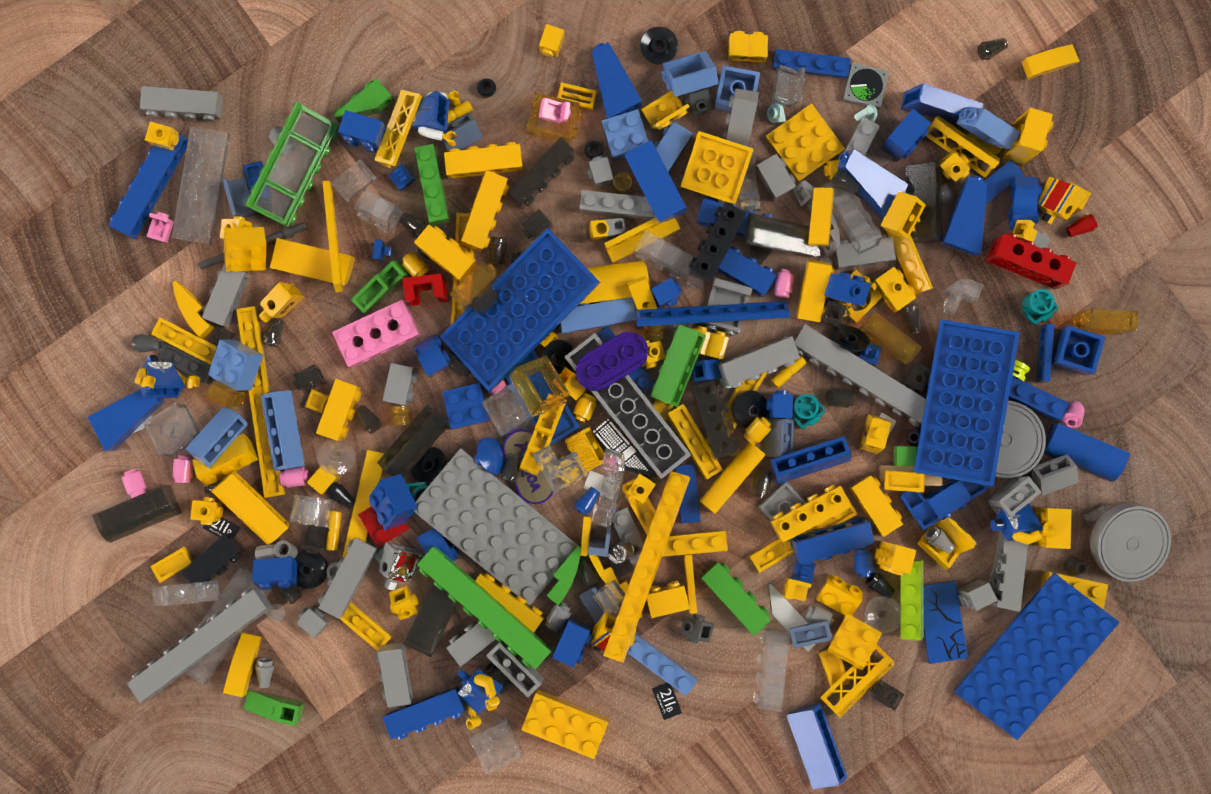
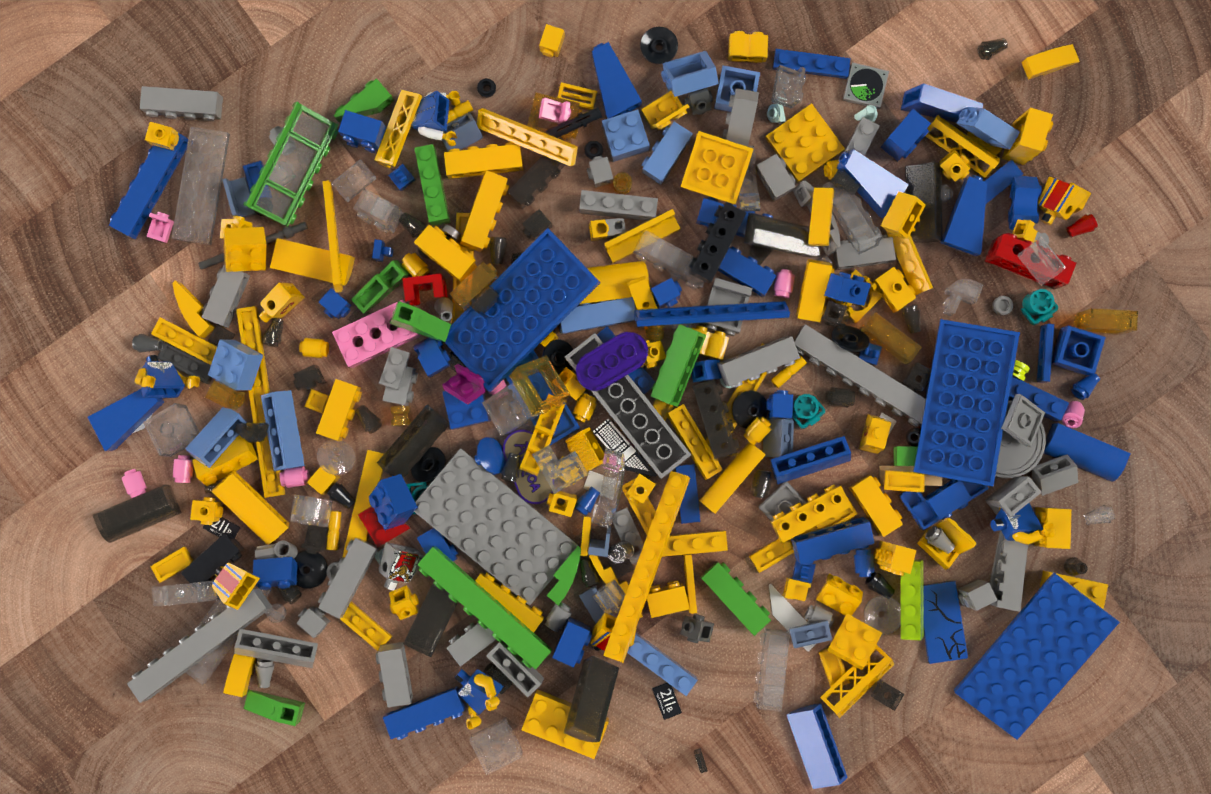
blue brick [624,140,687,223] -> none
light grey brick [1090,503,1171,582] -> none
none -> yellow torso [212,563,260,610]
none -> clear smoke bracket [234,422,269,442]
none -> light grey brick [234,629,318,668]
none -> yellow brick [299,338,329,358]
none -> blue brick [319,288,352,319]
none -> light grey plate [379,347,411,390]
none -> bright green slope [390,301,451,343]
none -> light grey cone [434,297,453,321]
none -> light grey tile [442,225,461,242]
none -> magenta bracket [442,364,485,405]
none -> yellow plate [477,108,578,166]
none -> black pin [545,107,602,138]
none -> yellow brick [546,489,577,517]
none -> clear smoke brick [564,656,619,742]
none -> clear smoke tile [694,748,708,773]
none -> light grey tile [992,296,1013,315]
none -> light grey tile [1001,394,1045,447]
none -> clear panel [1017,236,1065,285]
none -> blue cone [1071,374,1100,400]

